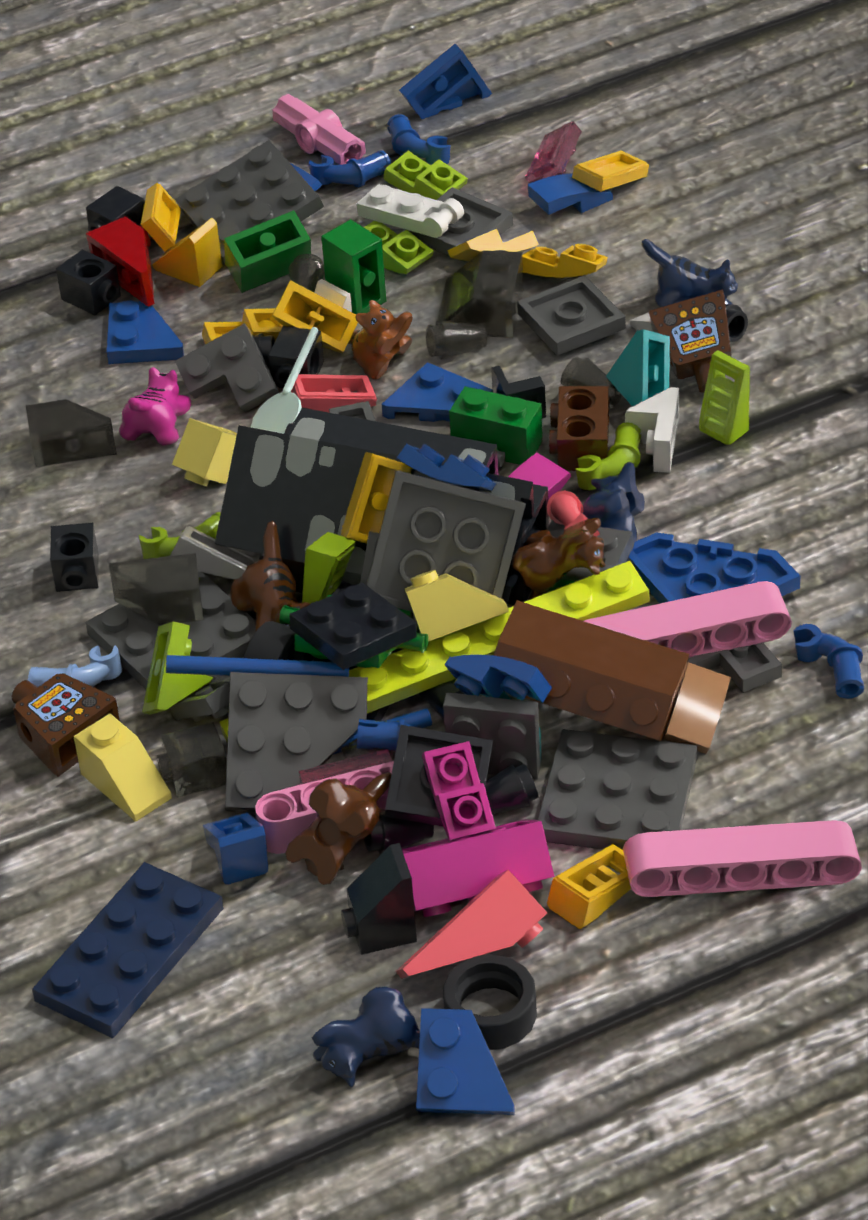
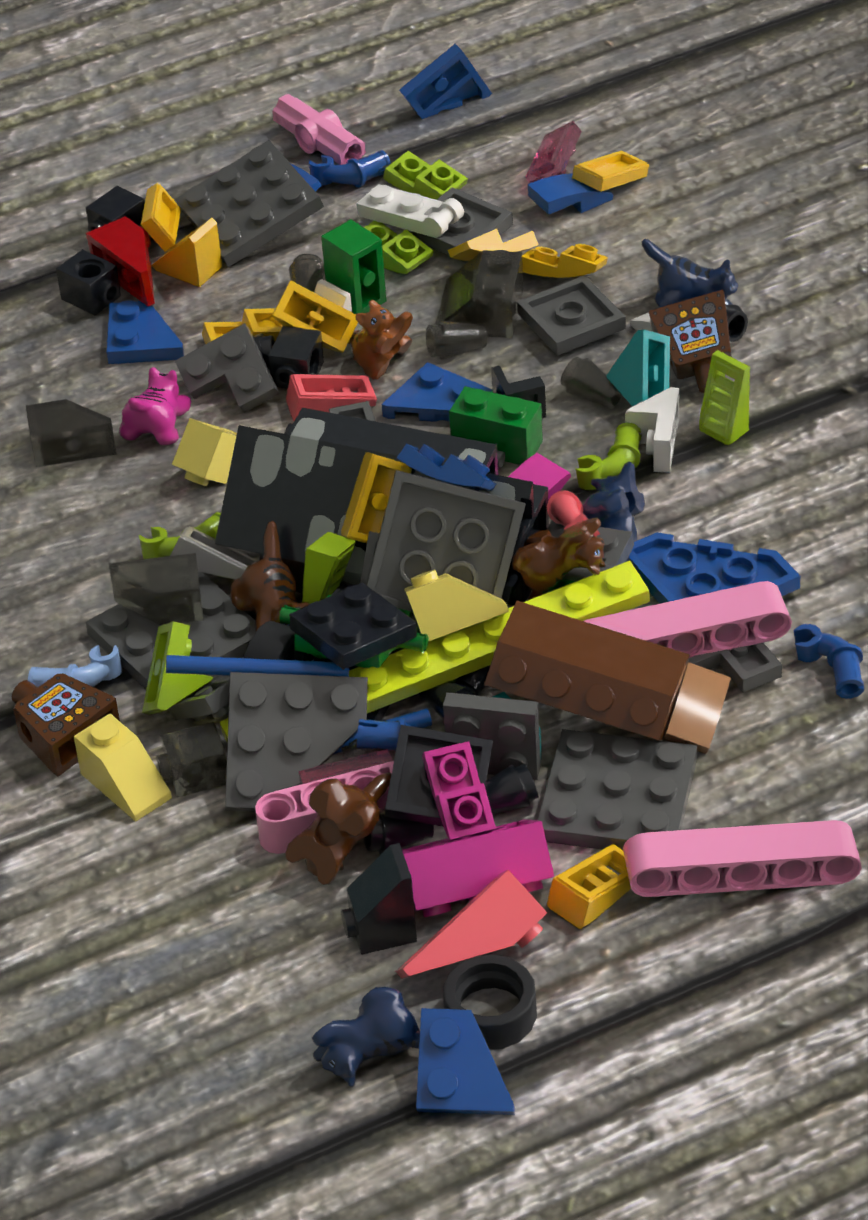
dark blue plate [32,862,224,1038] -> none
black brick [50,522,99,592] -> none
blue slope [203,813,269,885] -> none
green brick [224,210,311,293] -> none
light aqua piece [251,327,318,434] -> none
blue piece [387,114,451,165] -> none
blue slope [445,654,552,703] -> none
reddish brown brick [549,386,609,471] -> none

